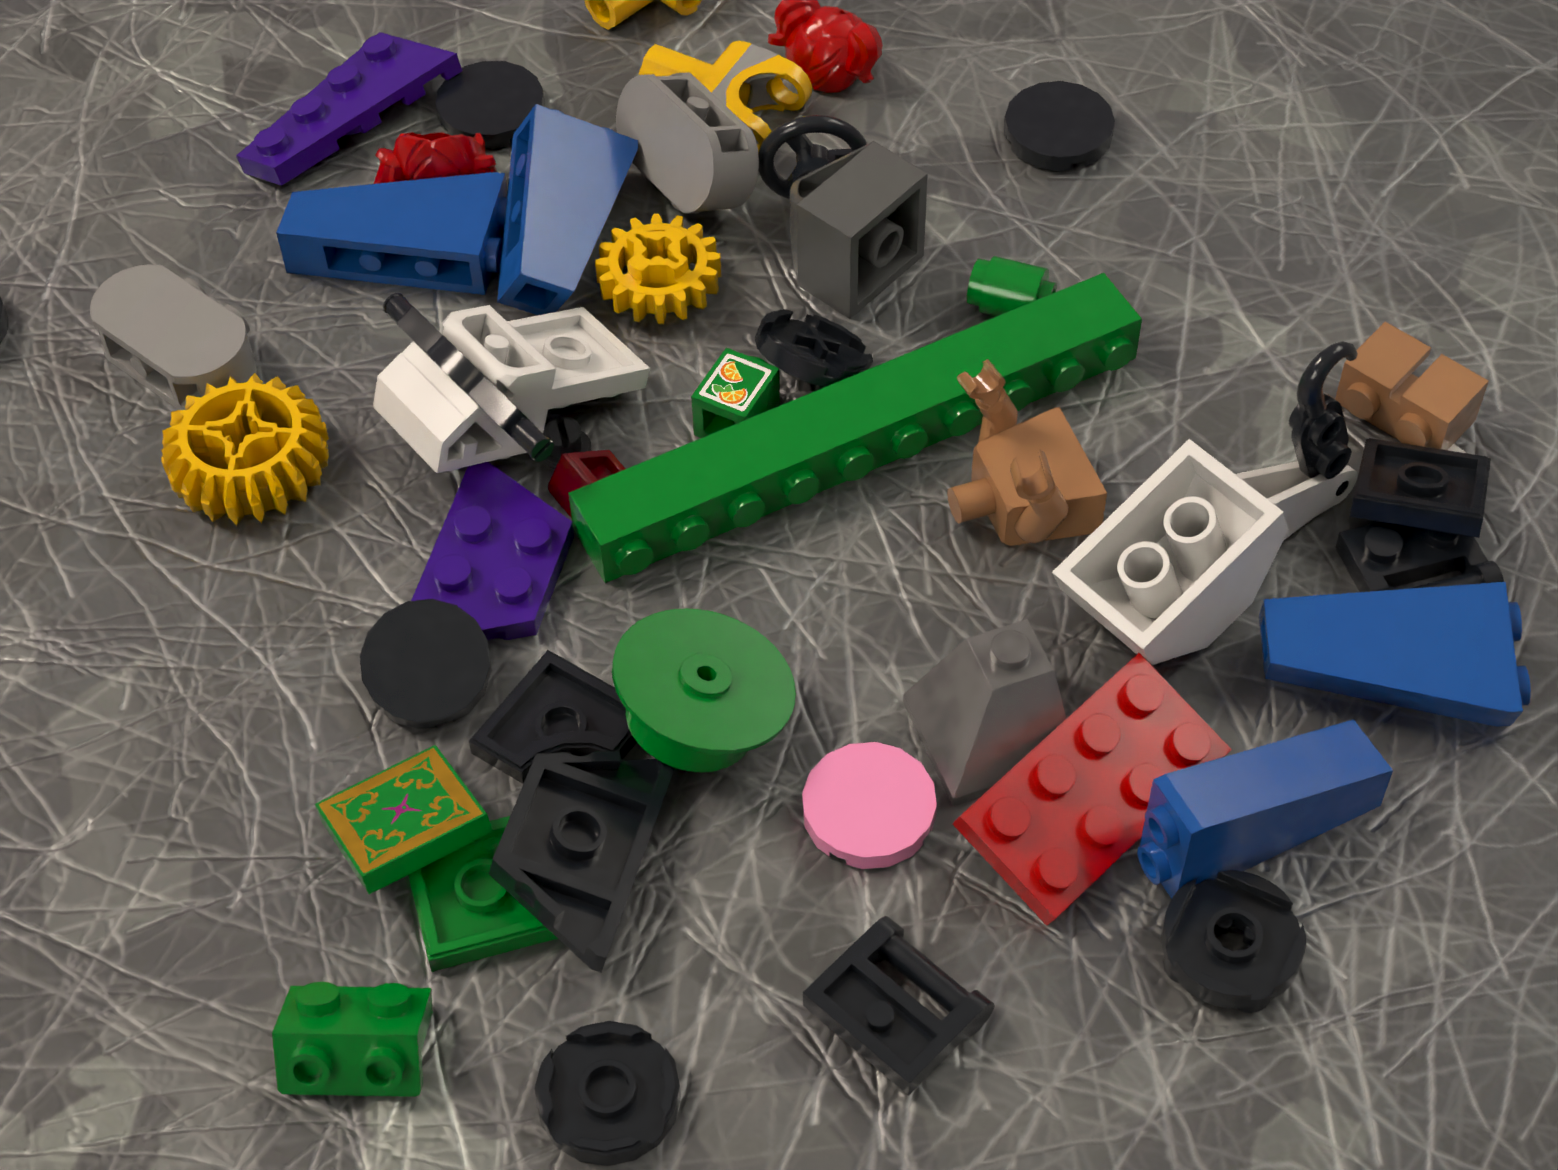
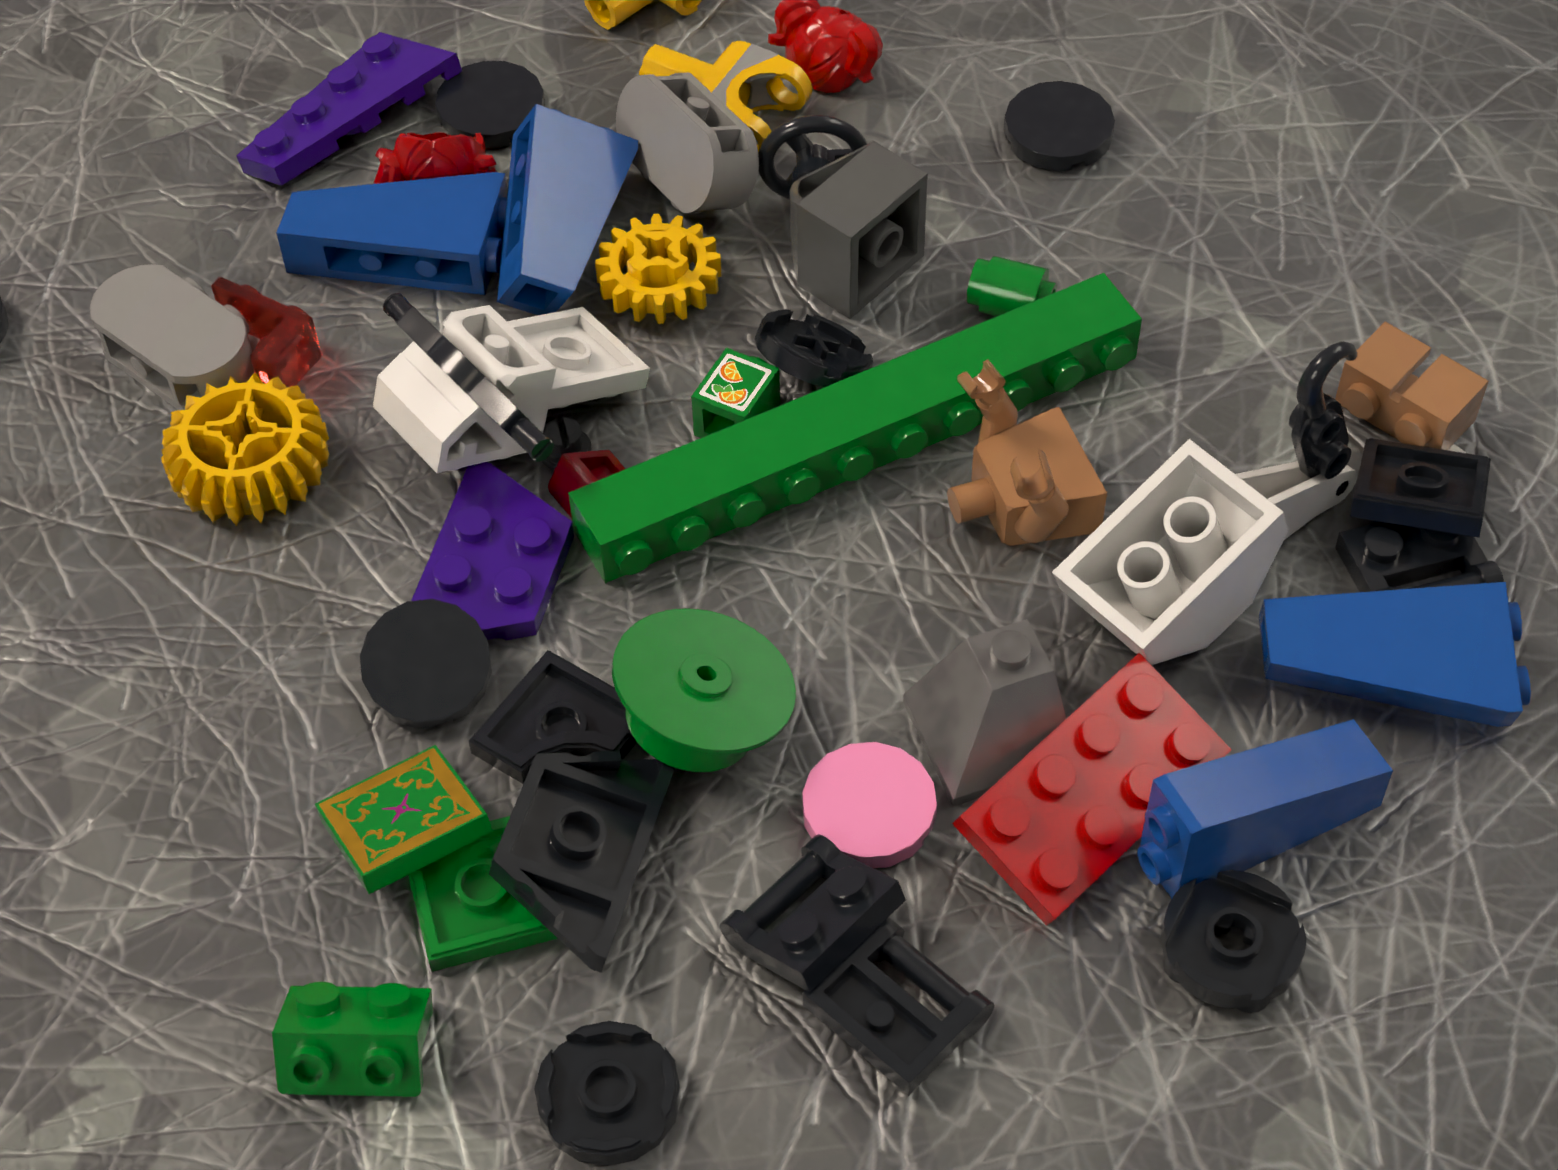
none -> clear red bracket [211,277,322,388]
none -> black plate [719,834,906,992]

